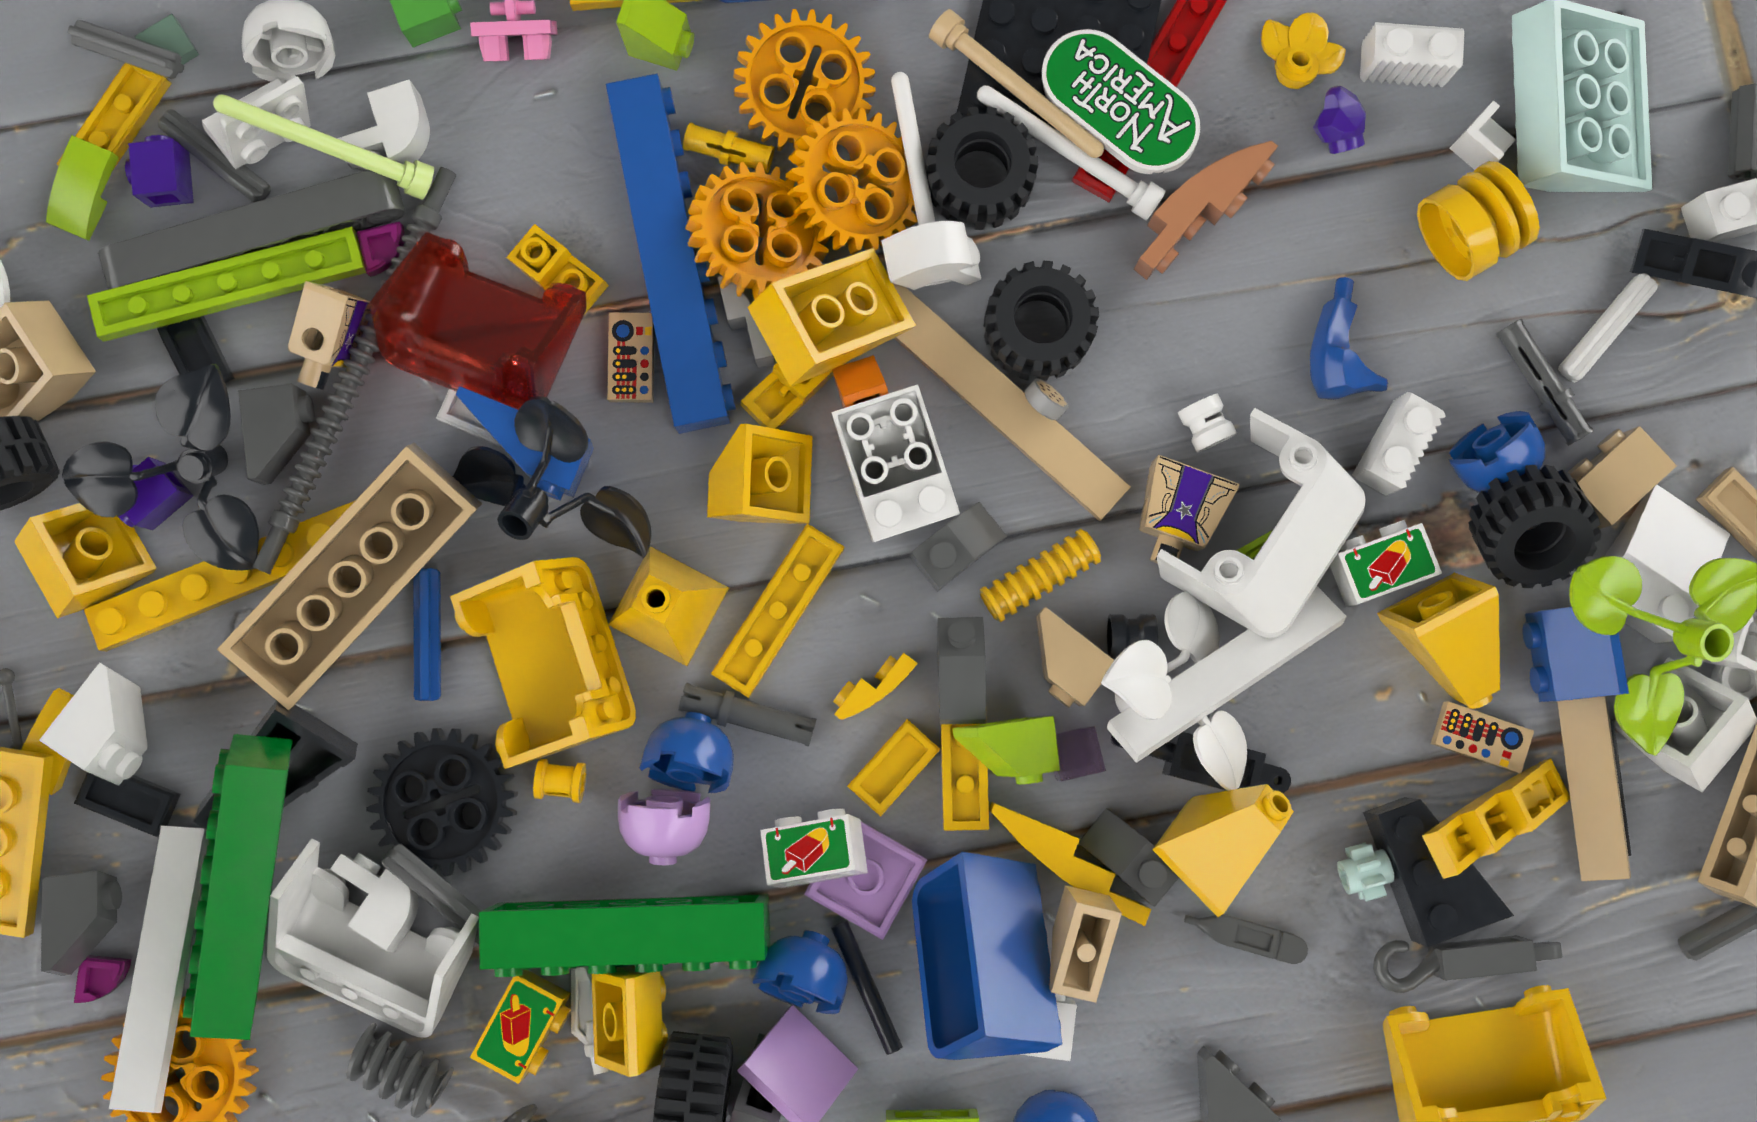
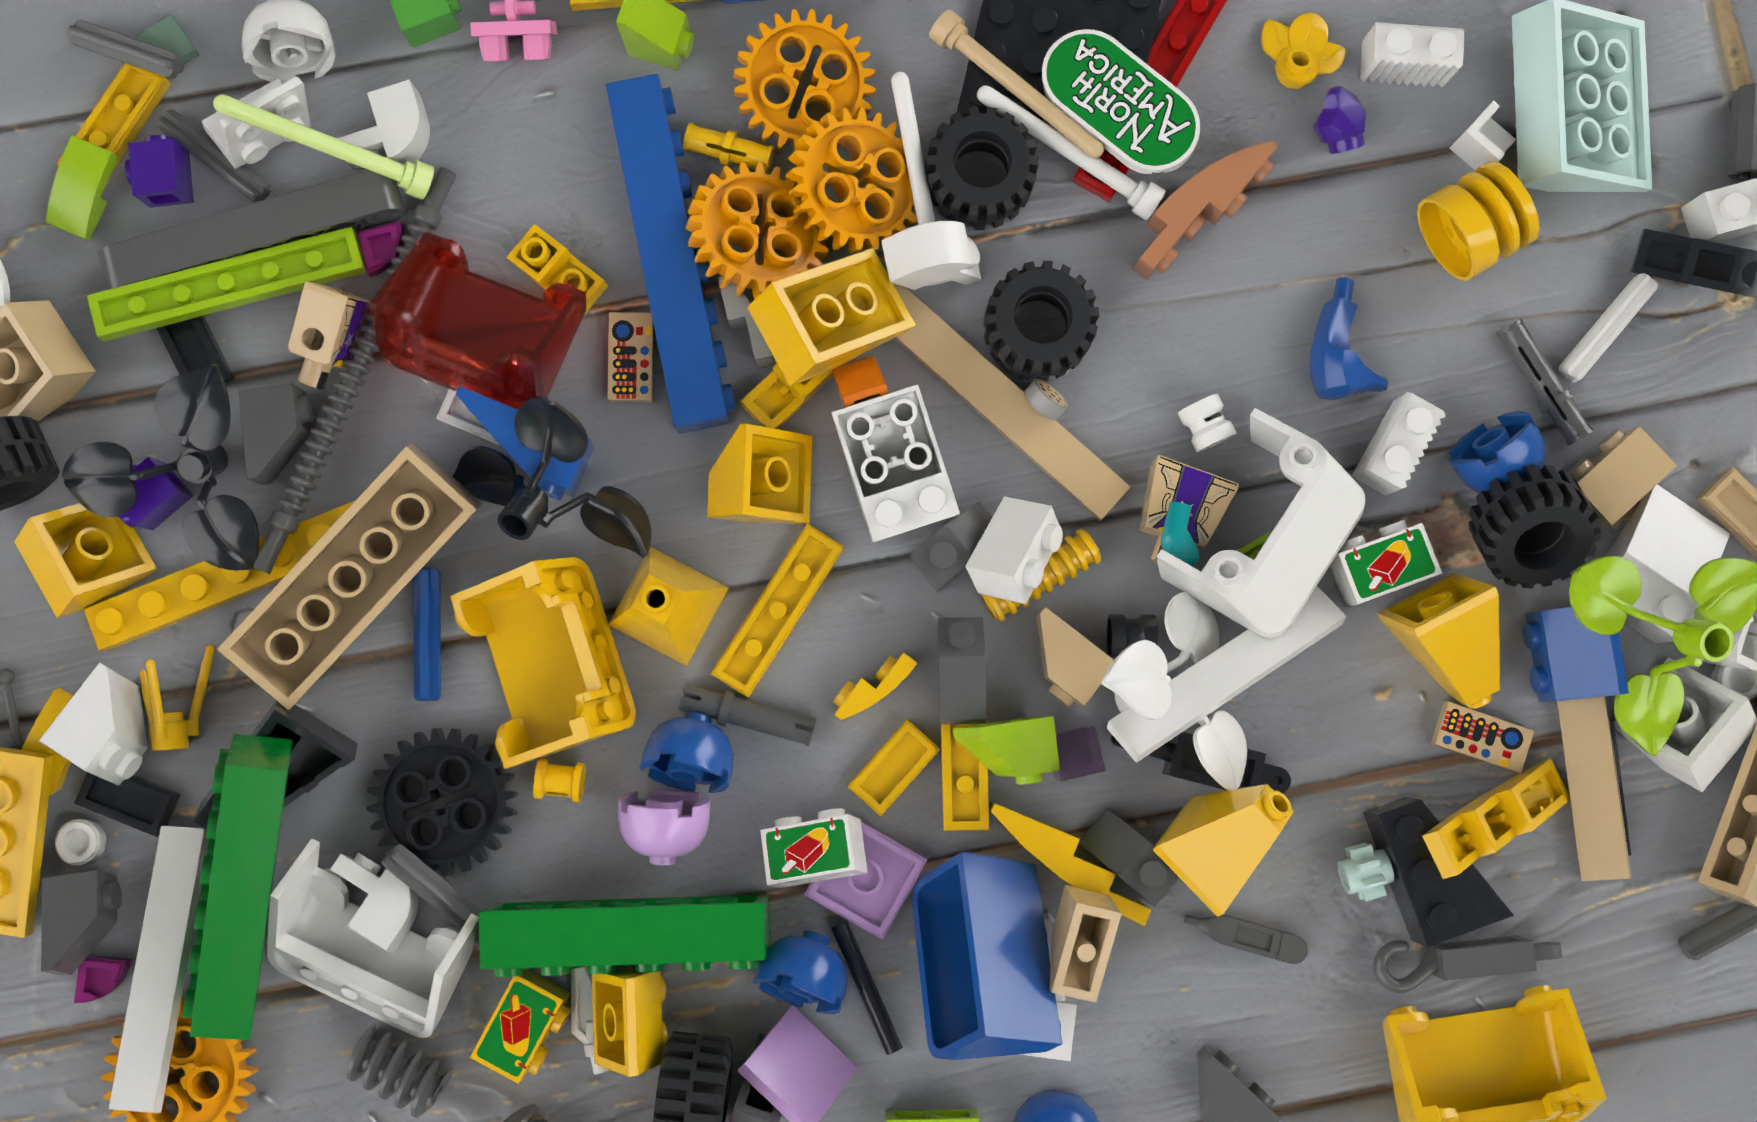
none -> white tile [55,819,107,865]
none -> yellow plant [139,644,215,750]
none -> white brick [965,496,1063,604]
none -> teal arm [1161,502,1199,567]

